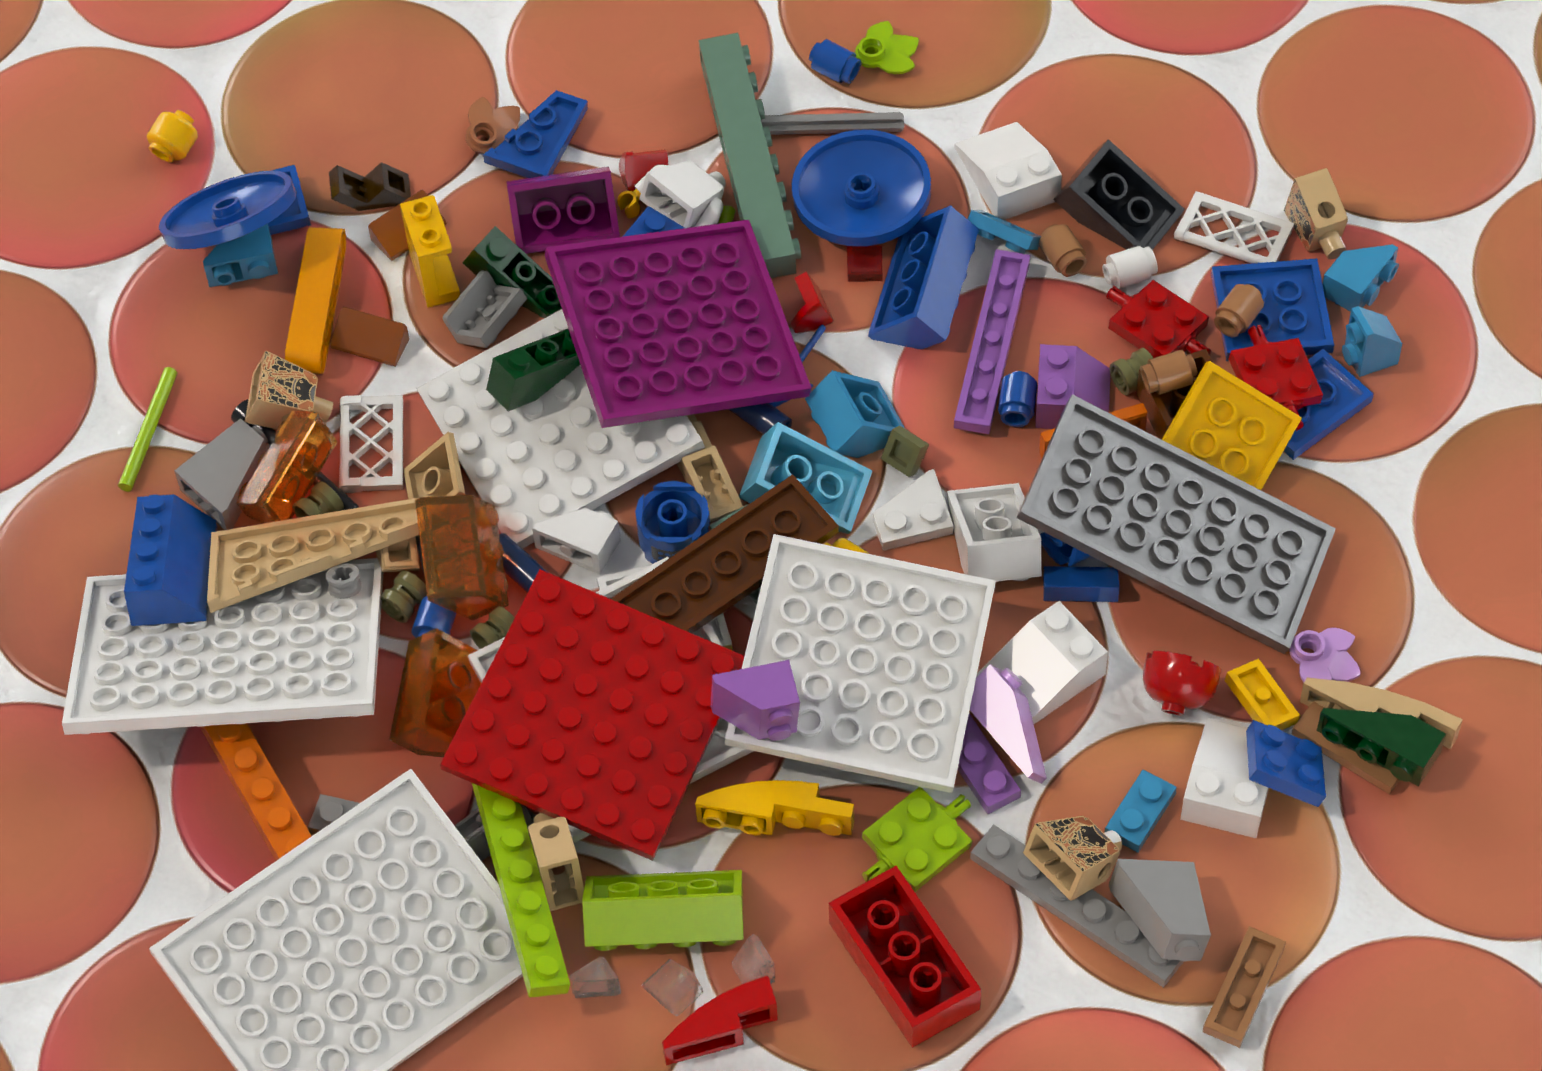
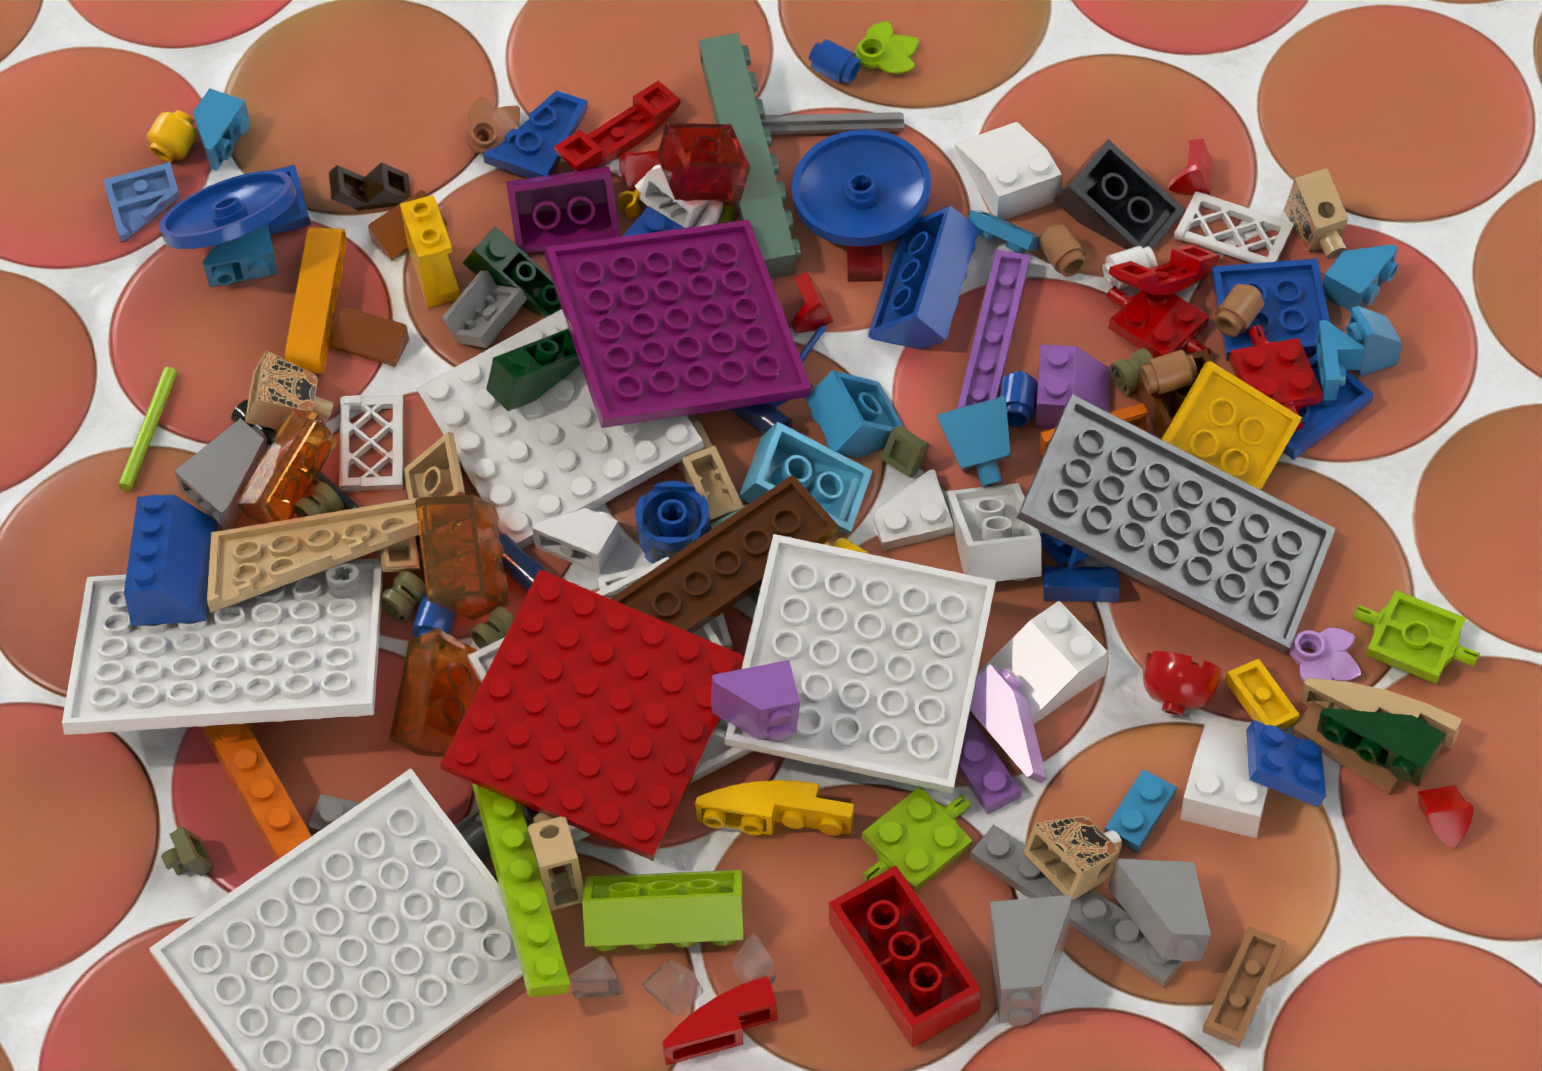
none -> medium blue wing [103,162,180,242]
none -> olive tile [161,826,214,876]
none -> dark azure slope [193,88,250,171]
none -> red slope [554,80,681,171]
none -> clear red brick [657,123,750,202]
none -> dark azure torso [937,396,1011,487]
none -> light grey slope [988,895,1071,1026]
none -> red slope [1109,244,1220,295]
none -> red tile [1169,138,1212,195]
none -> dark azure slope [1316,320,1366,401]
none -> lime plate [1353,590,1480,684]
none -> red tile [1417,785,1474,848]

